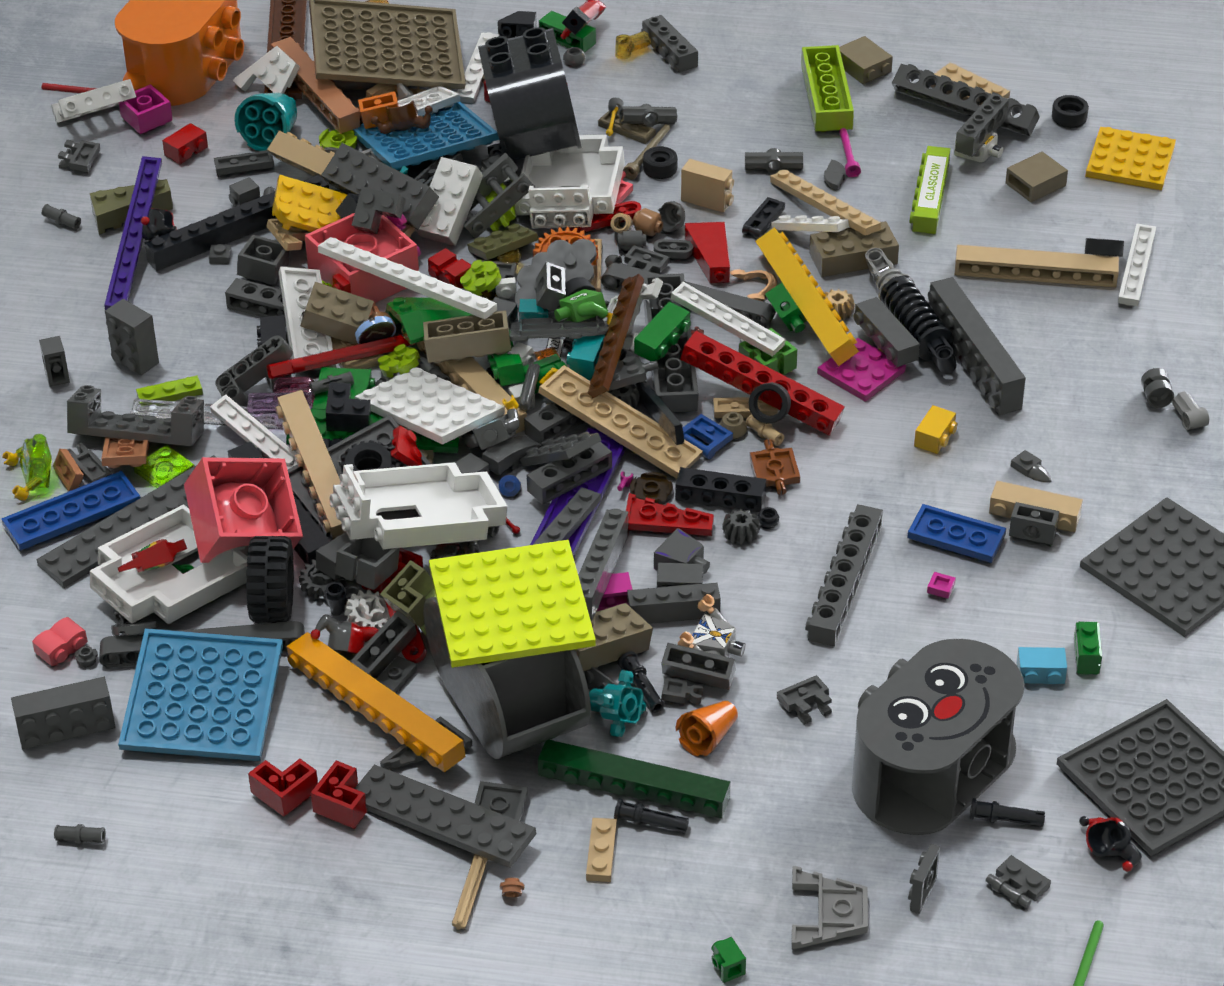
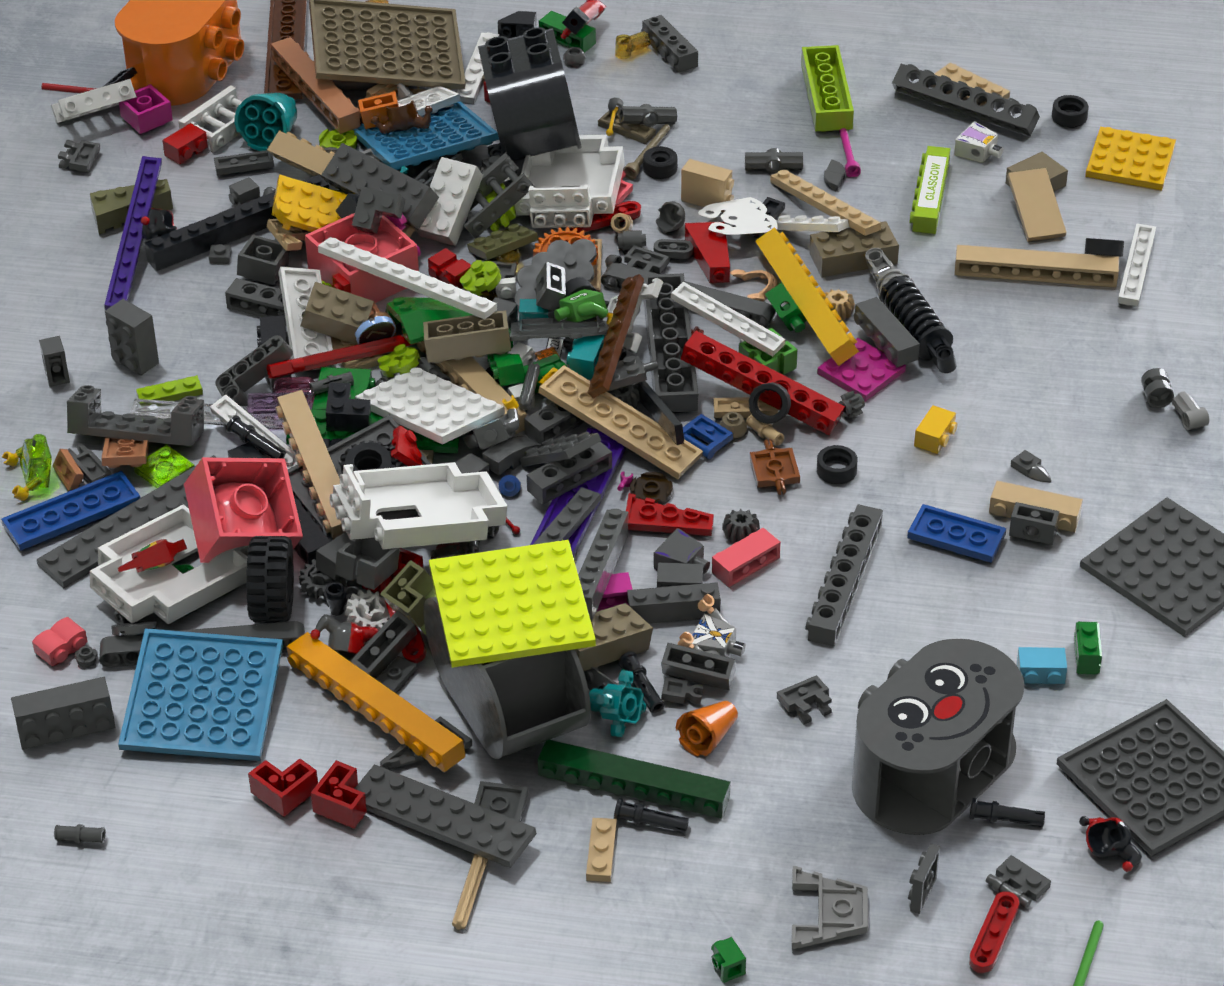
dark grey pin [41,204,81,229] -> none
white wing [233,46,300,94] -> none
nougat plate [500,878,525,897] -> none
medium nougat head [633,208,663,237] -> none
green brick [634,302,691,362] -> none
black brick [675,467,766,512] -> none
black plate [757,507,780,527] -> none
dark tan brick [839,36,893,84] -> none
dark pink plate [927,572,956,599] -> none
dark grey brick [928,277,1026,415] -> none
dark grey brick [955,93,1009,157] -> none
none -> black plate [103,67,138,87]
none -> white fence [179,85,242,153]
none -> black pin [226,415,286,459]
none -> white piece [698,197,777,235]
none -> coral brick [712,528,781,587]
none -> black tyre [816,445,858,484]
none -> dark grey gear [839,391,865,418]
none -> red plate [969,892,1019,973]
none -> tan tile [1007,168,1067,242]

